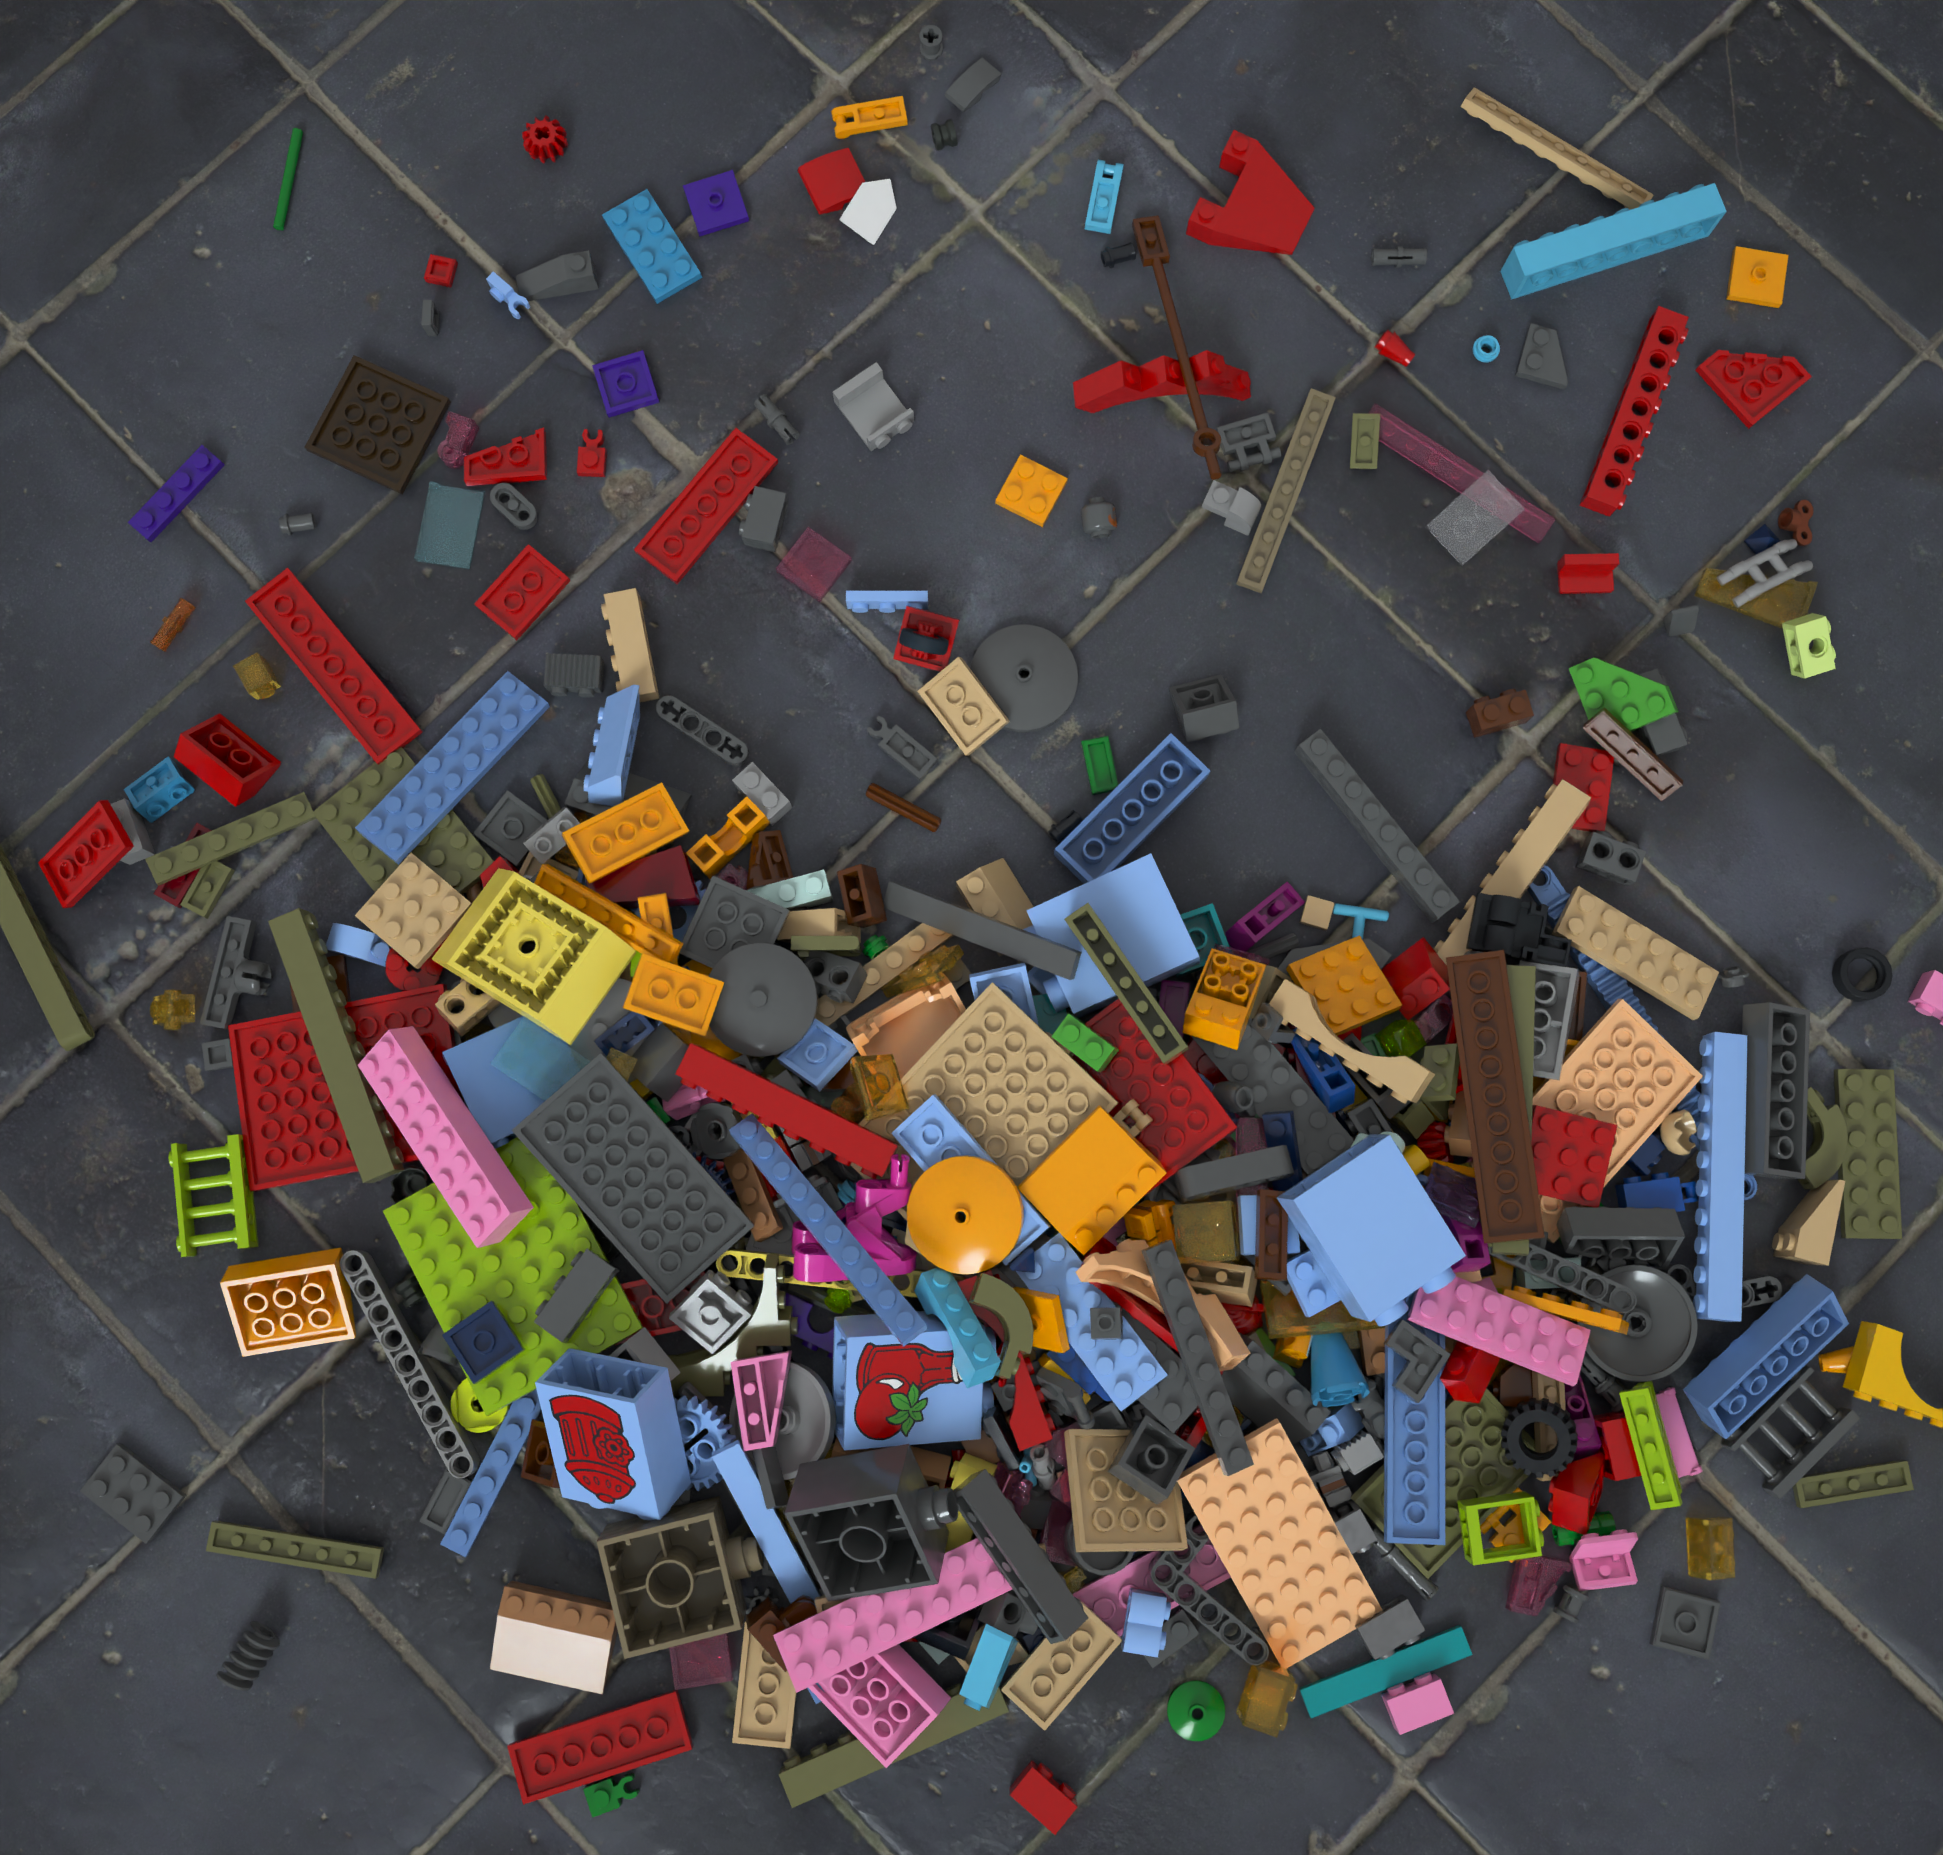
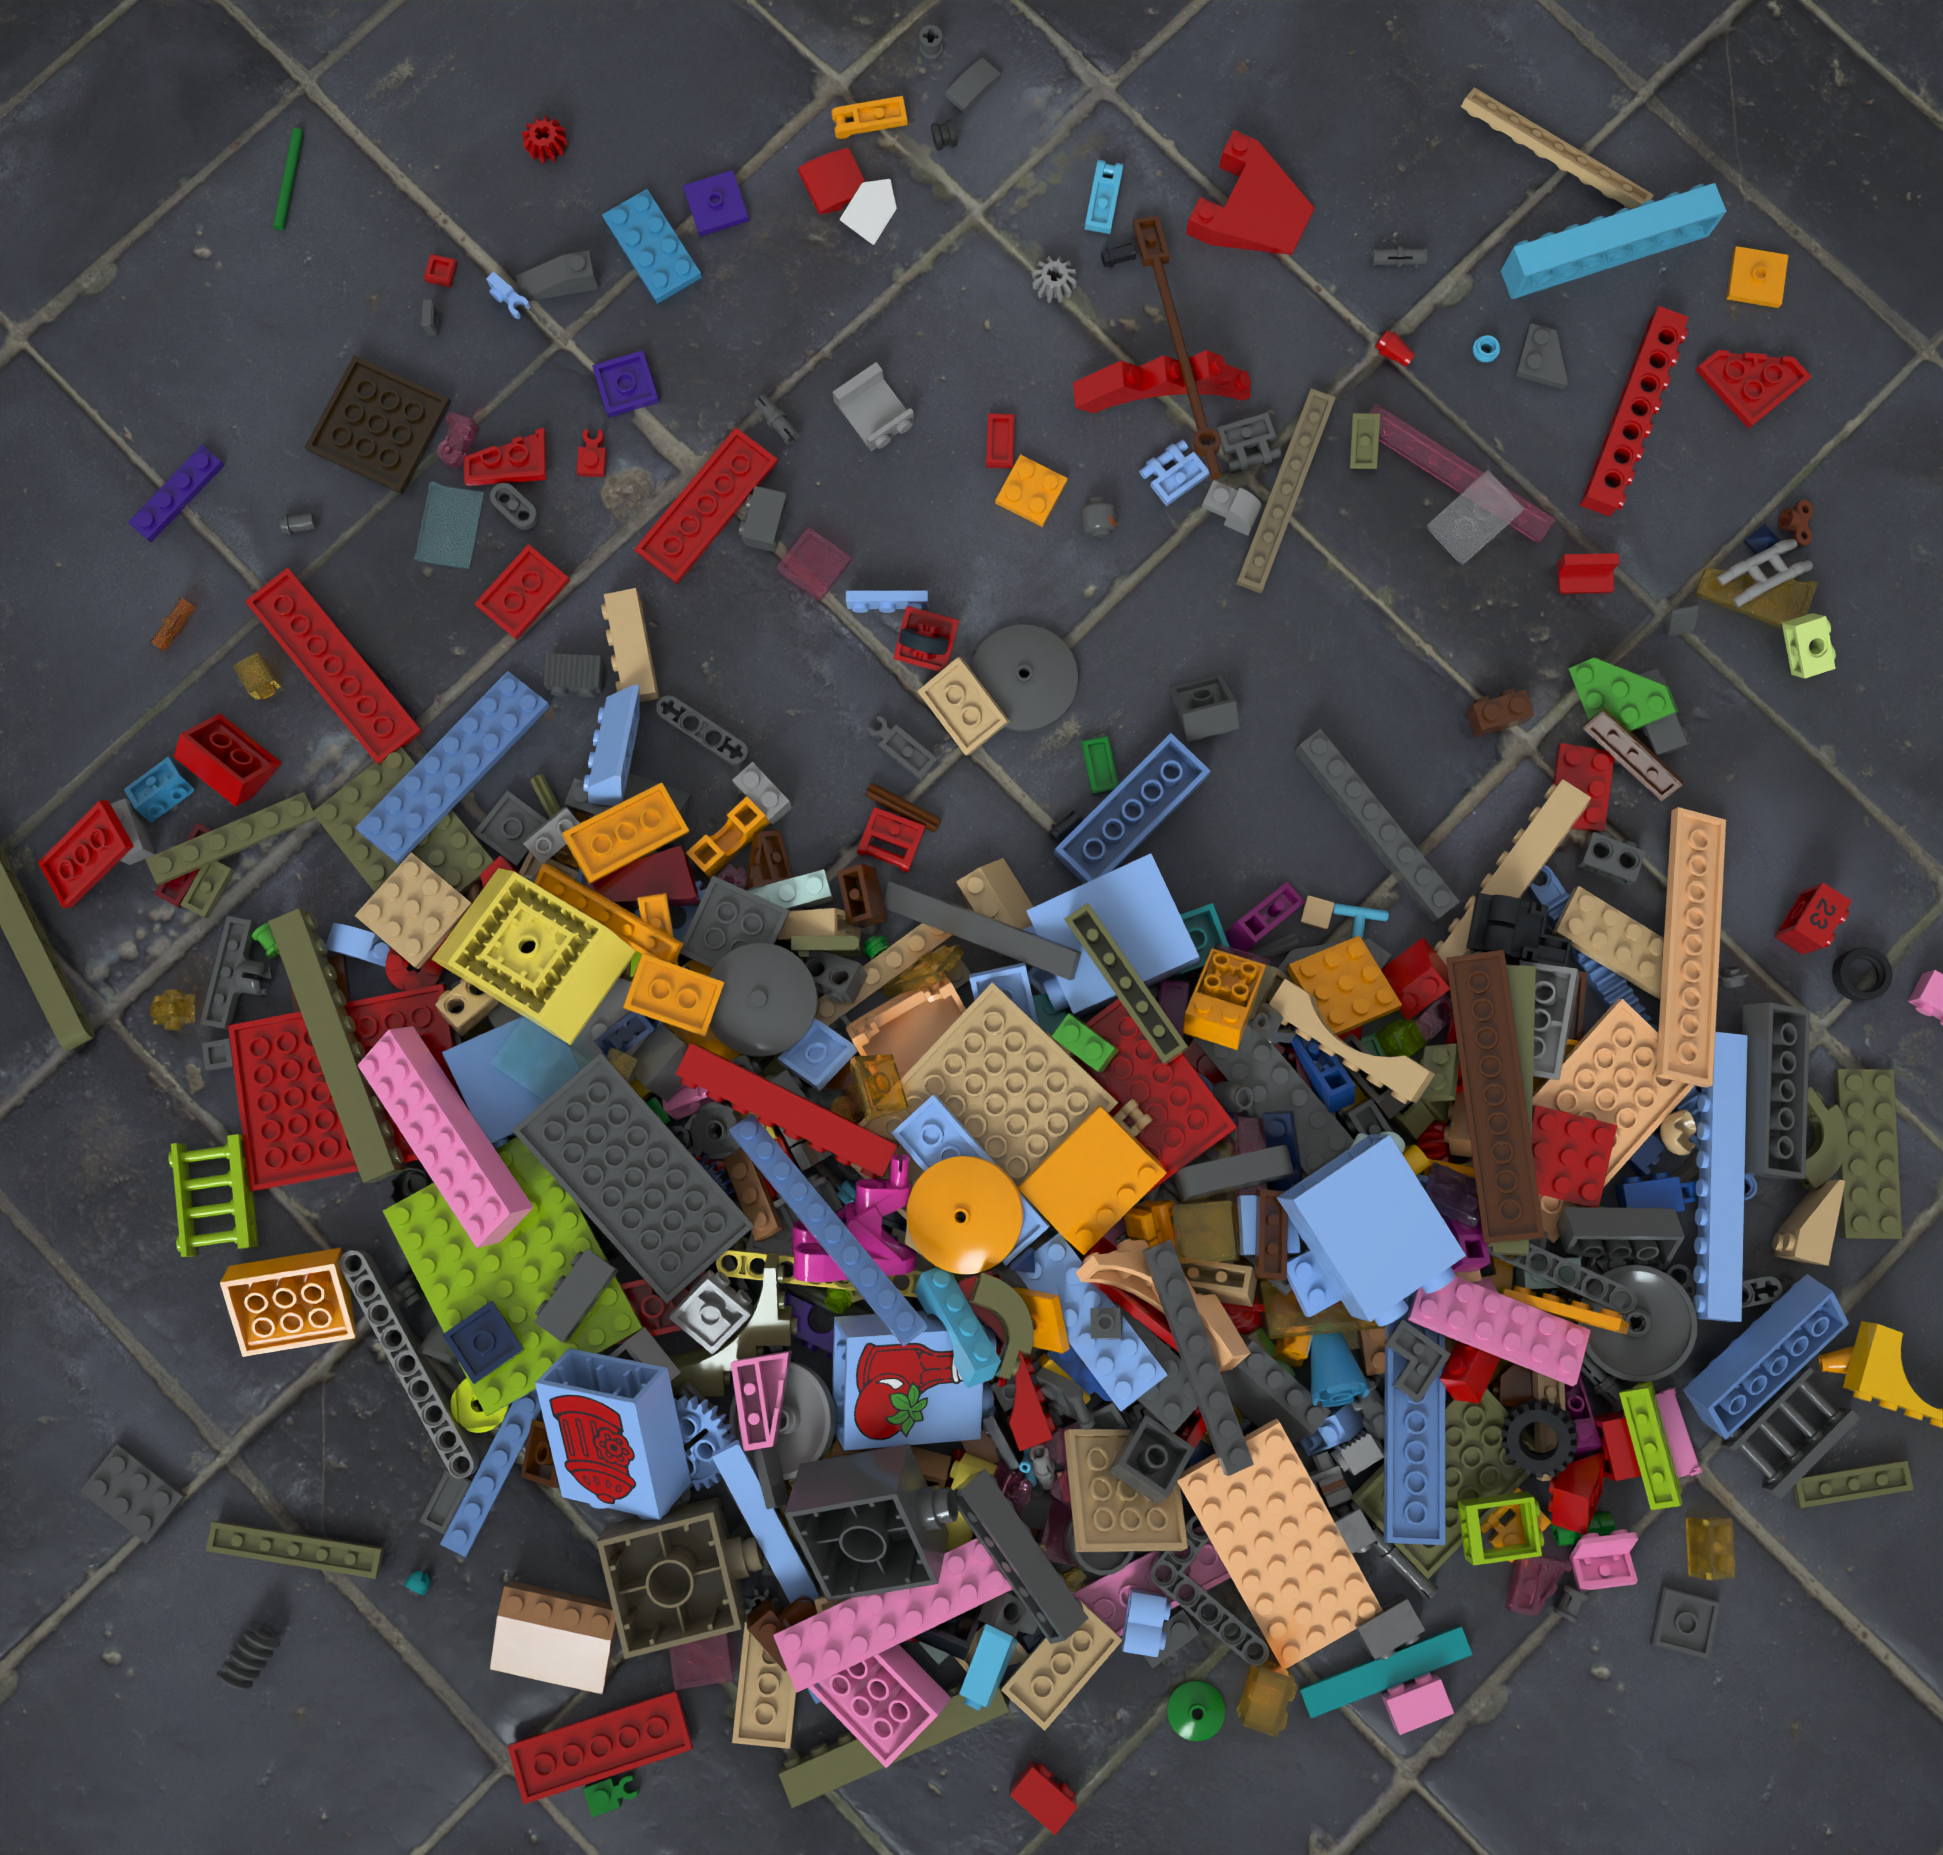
none -> bright green bush [252,923,280,959]
none -> teal hinge [404,1571,430,1596]
none -> red plate [857,807,926,873]
none -> red tile [986,413,1015,469]
none -> light grey gear [1032,256,1077,303]
none -> light blue plate [1139,440,1209,507]
none -> light nougat plate [1656,807,1726,1088]
none -> red brick [1774,882,1852,955]

